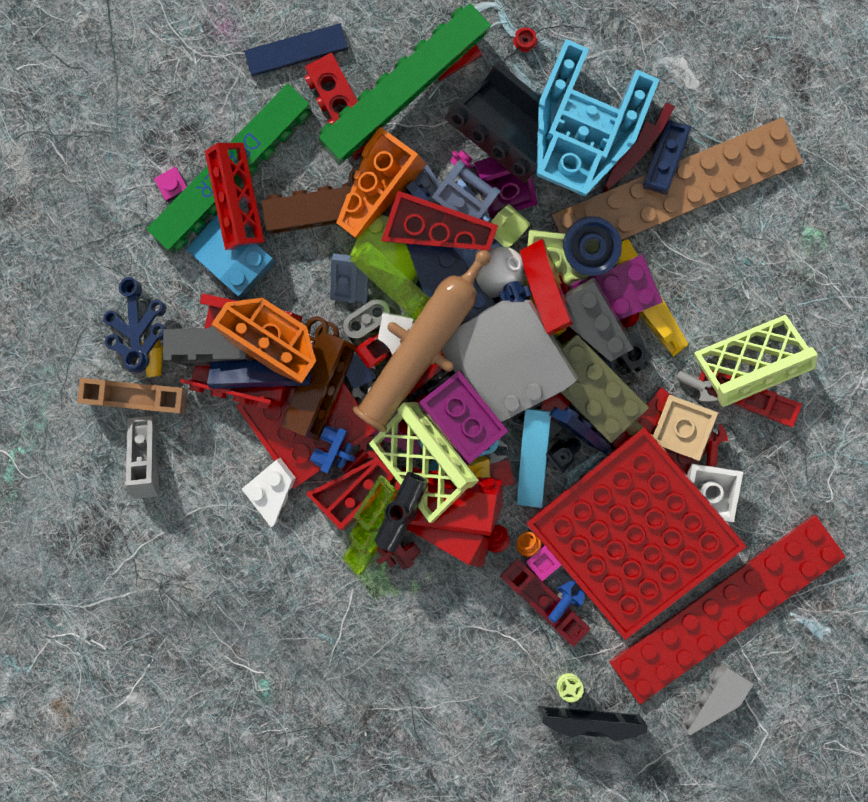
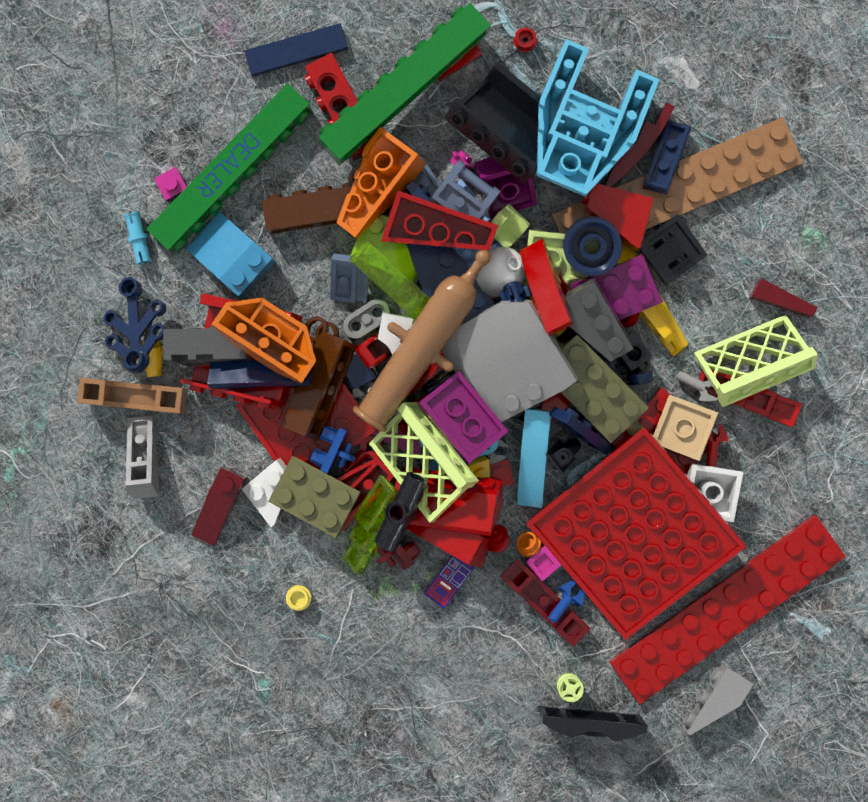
red fence [204,143,264,250] -> none
none -> medium azure pin [124,212,152,265]
none -> dark red slope [191,467,248,546]
none -> olive plate [268,456,362,538]
none -> light yellow plate [286,585,312,611]
none -> dark purple tile [424,556,474,609]
none -> red slope [582,183,653,251]
none -> dark blue tile [627,371,653,385]
none -> black plate [639,214,708,286]
none -> dark red piece [748,278,818,318]

